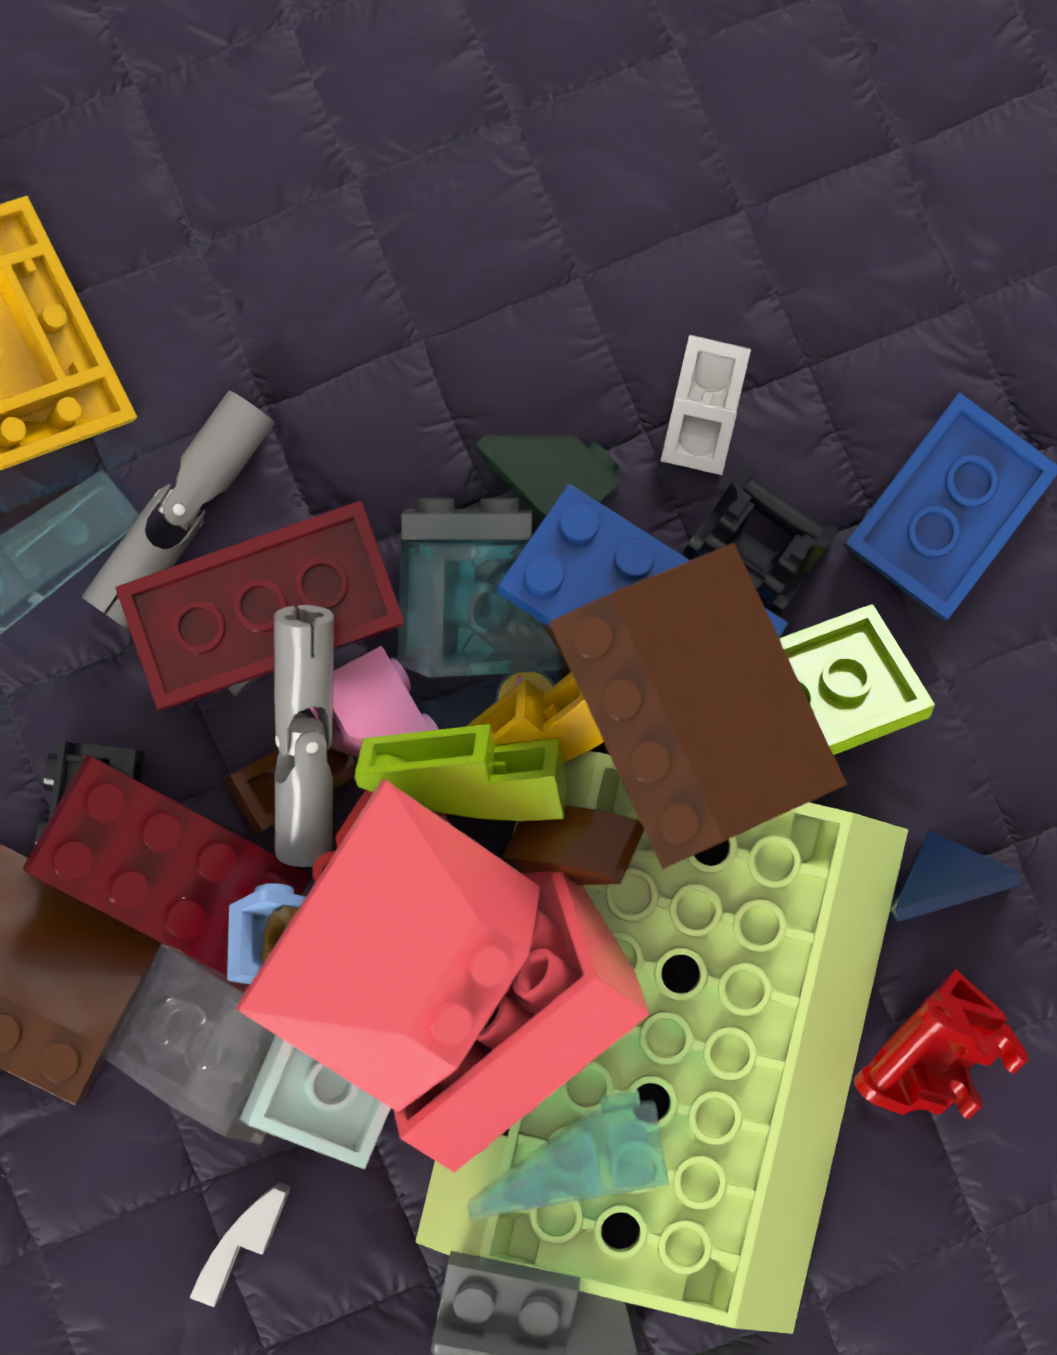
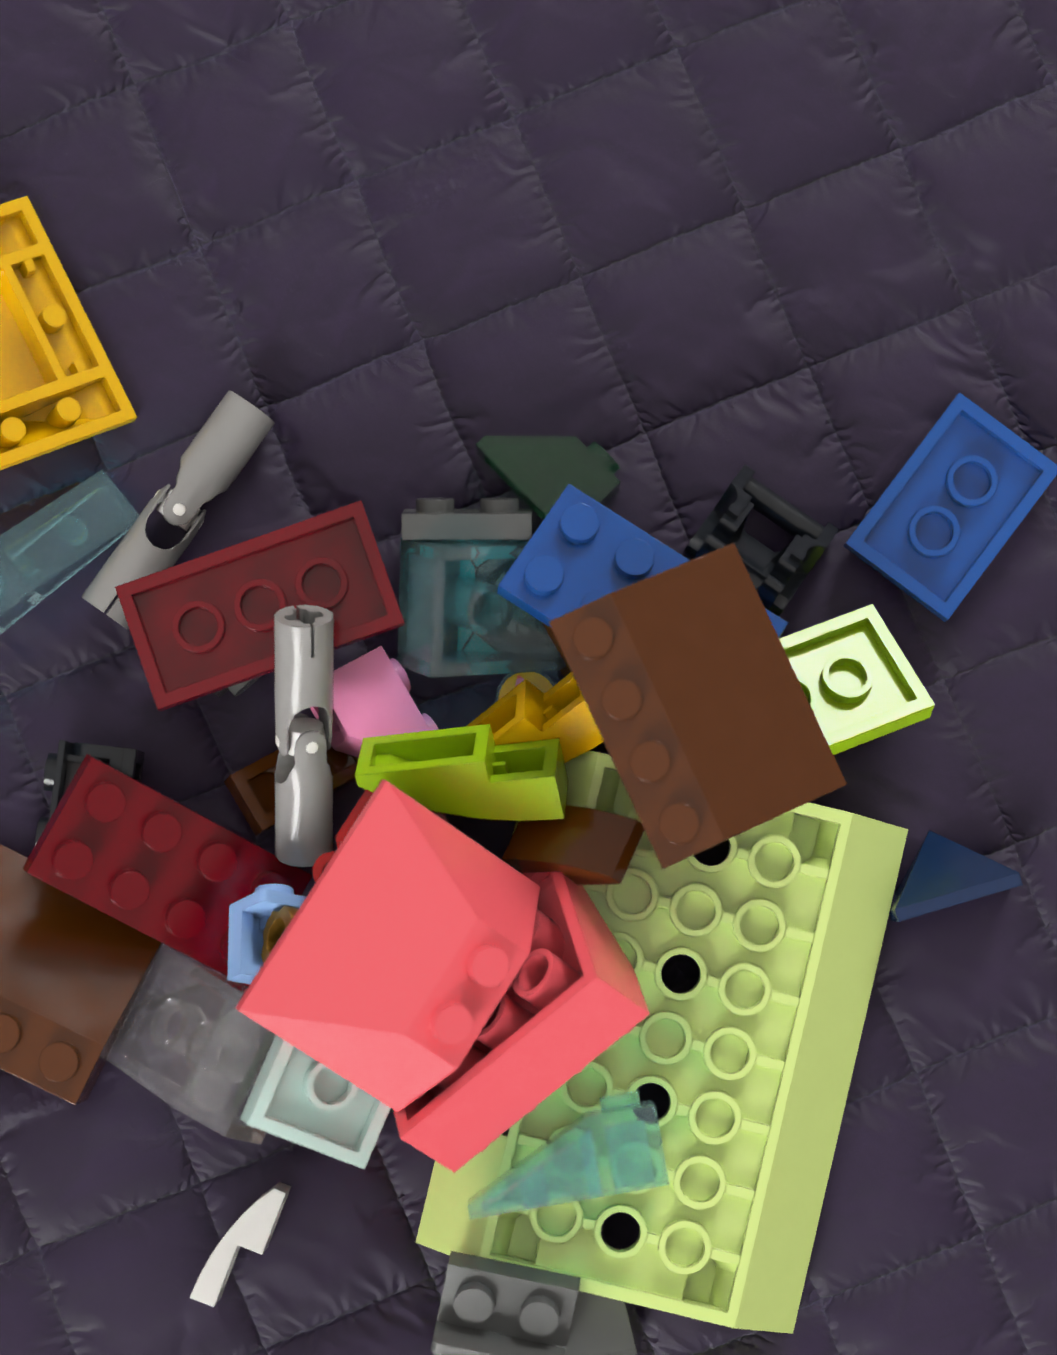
white slope [661,335,751,475] -> none
red piece [854,969,1029,1119] -> none

